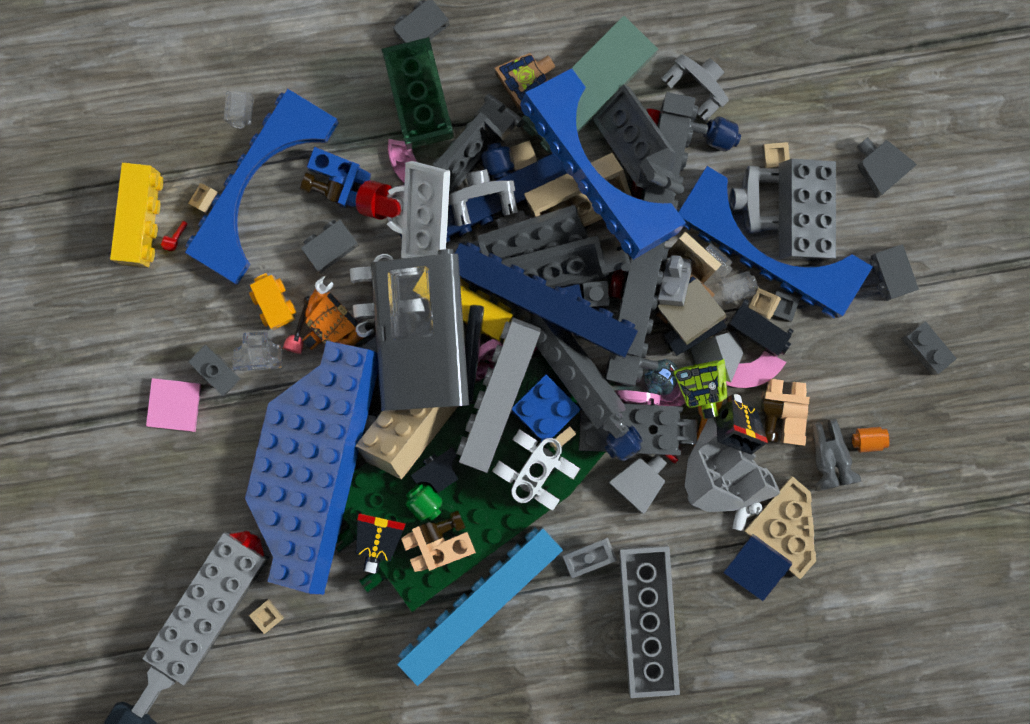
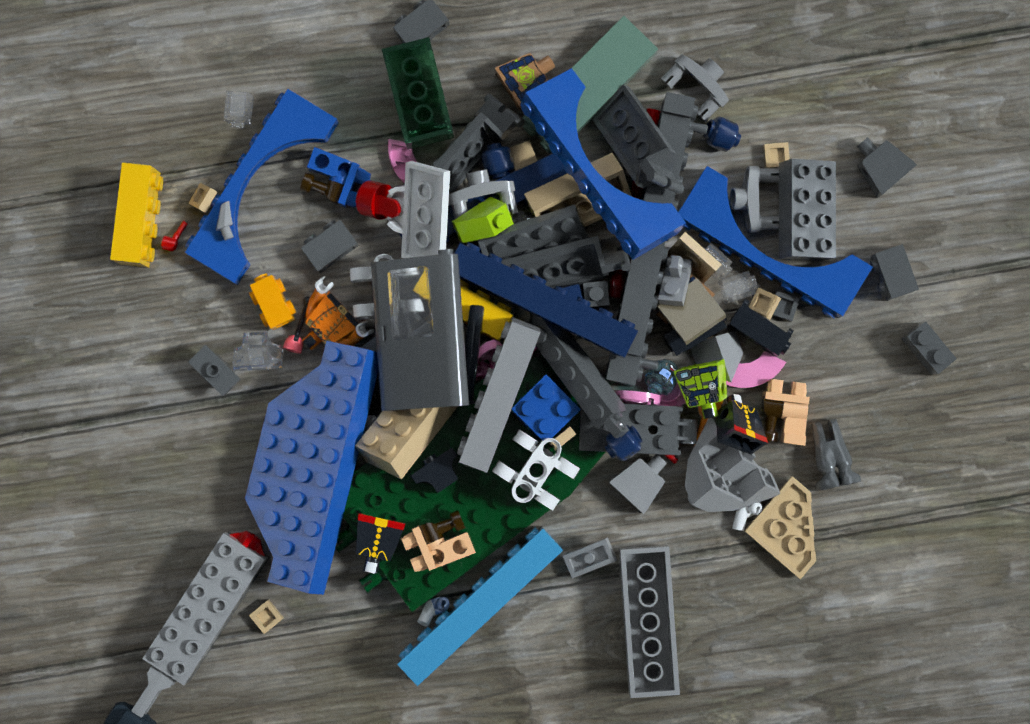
bright pink tile [146,378,201,432] -> none
green head [406,484,442,521] -> none
dark blue tile [724,534,793,601] -> none
orange brick [852,427,889,453] -> none
none -> light grey bar [216,201,234,241]
none -> arm [417,597,450,627]
none -> lime slope [452,197,514,243]

